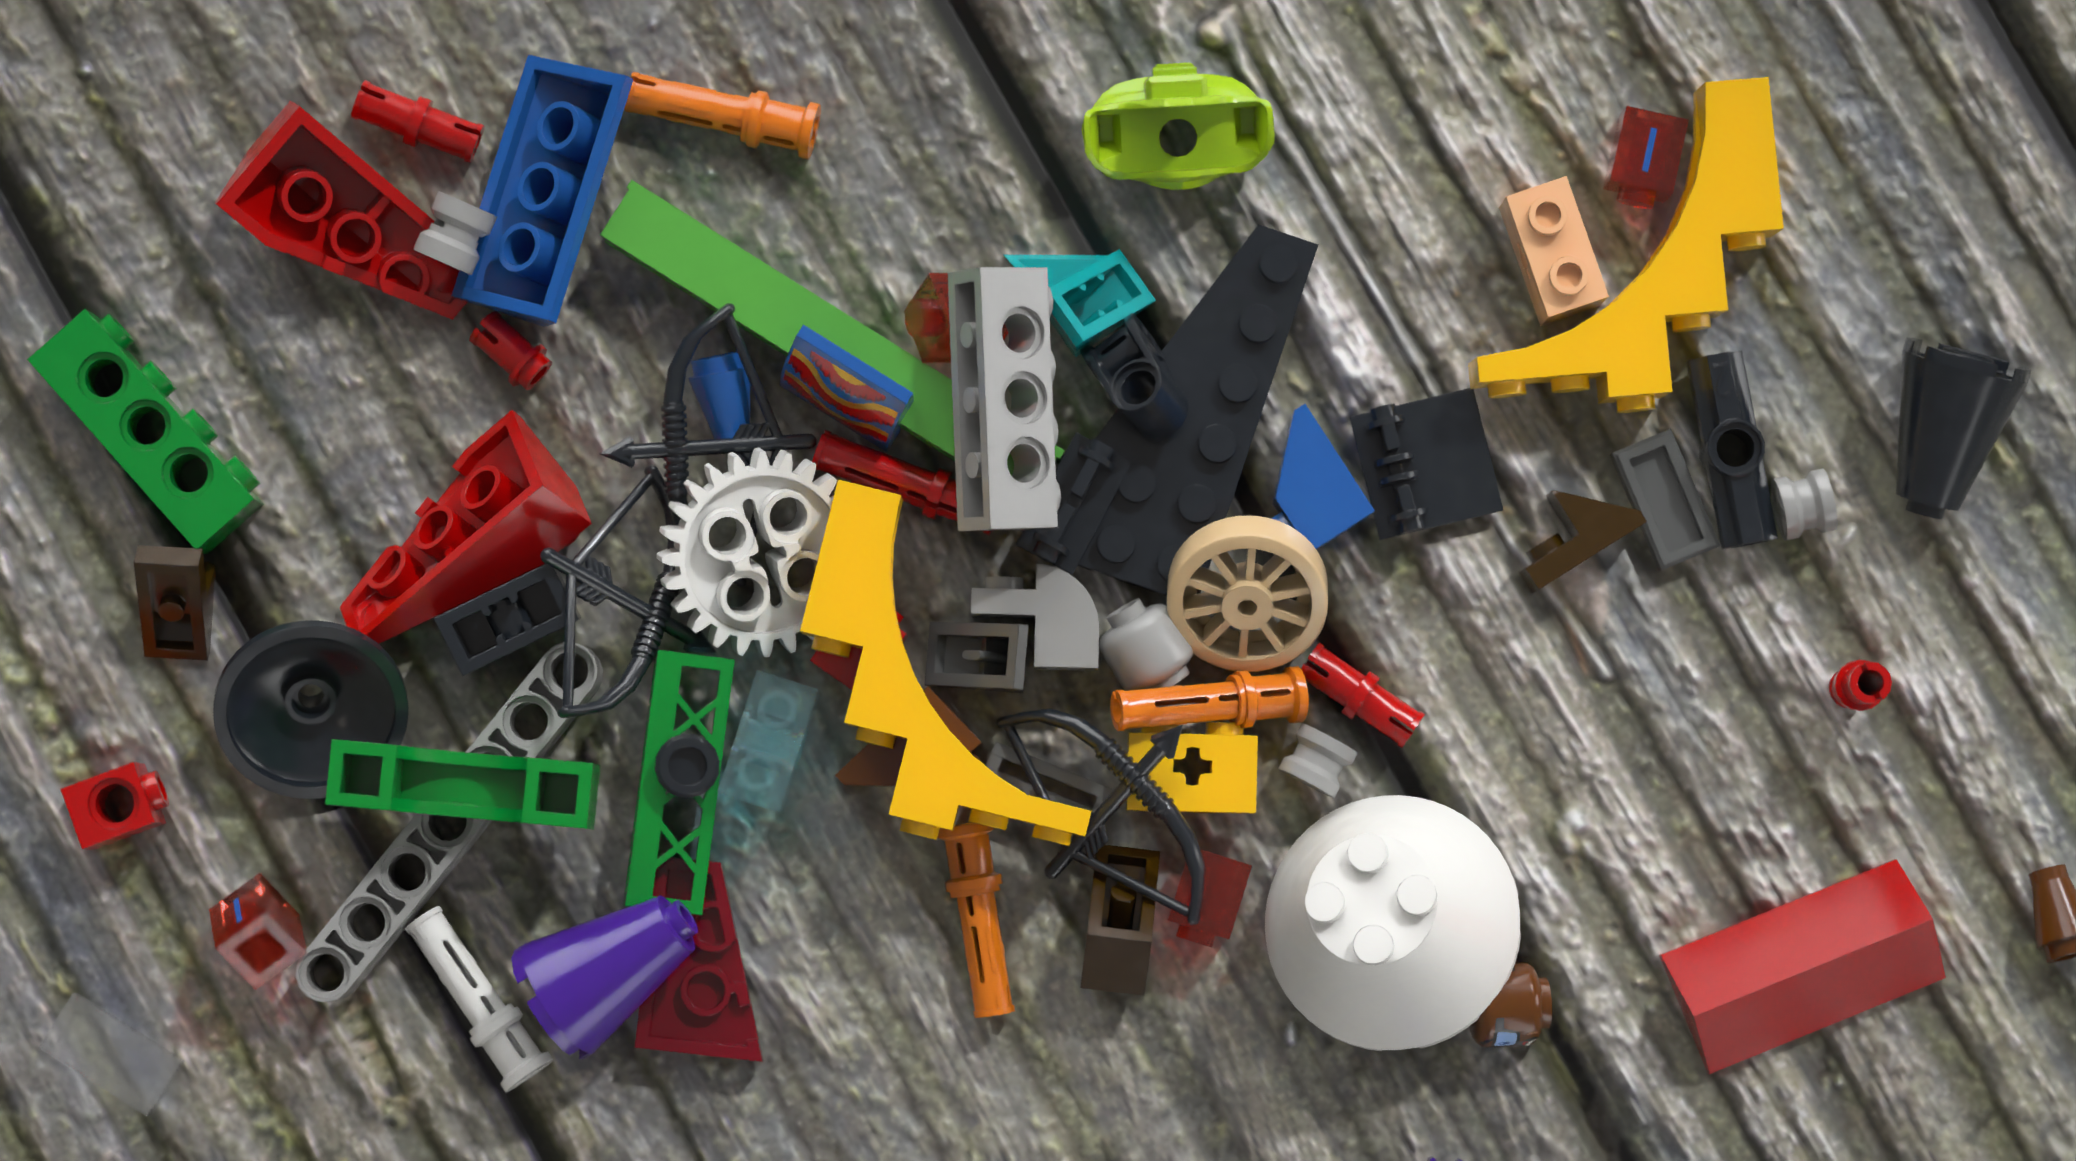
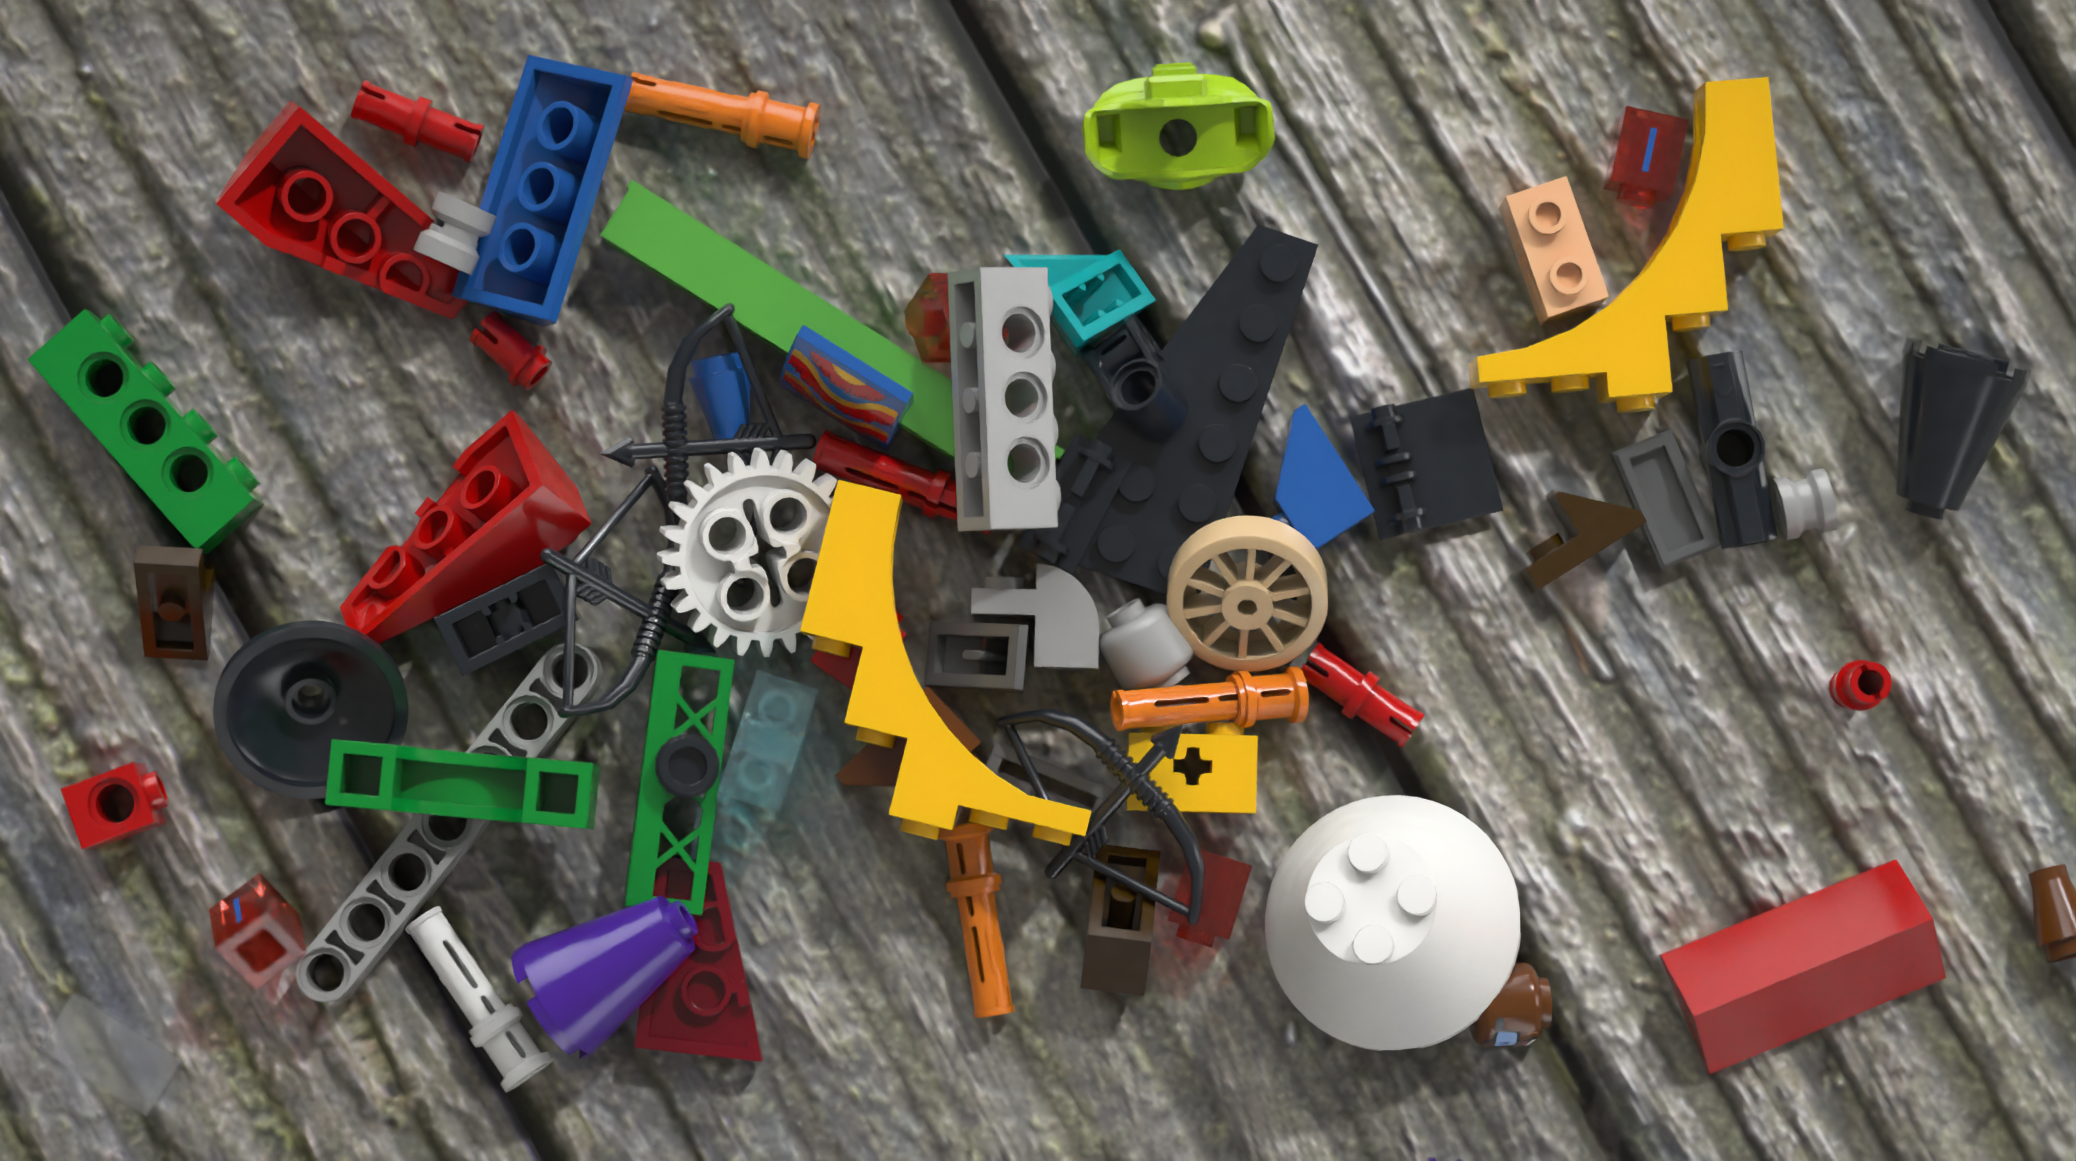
light grey wheel [1278,723,1358,798] -> none

